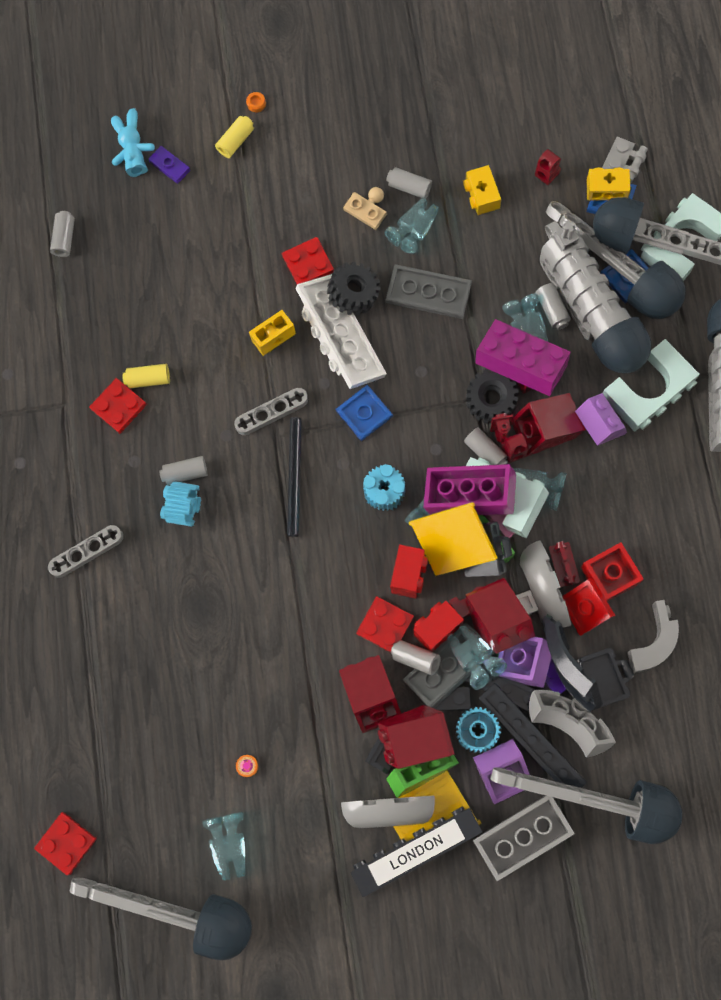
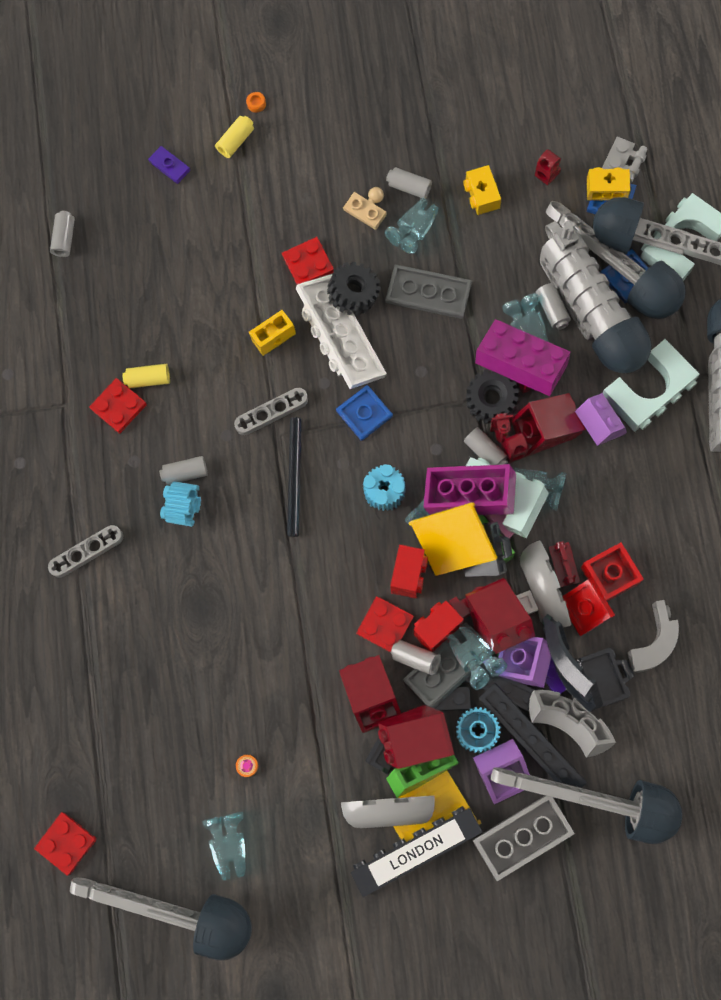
medium azure animal [111,108,155,177] -> none

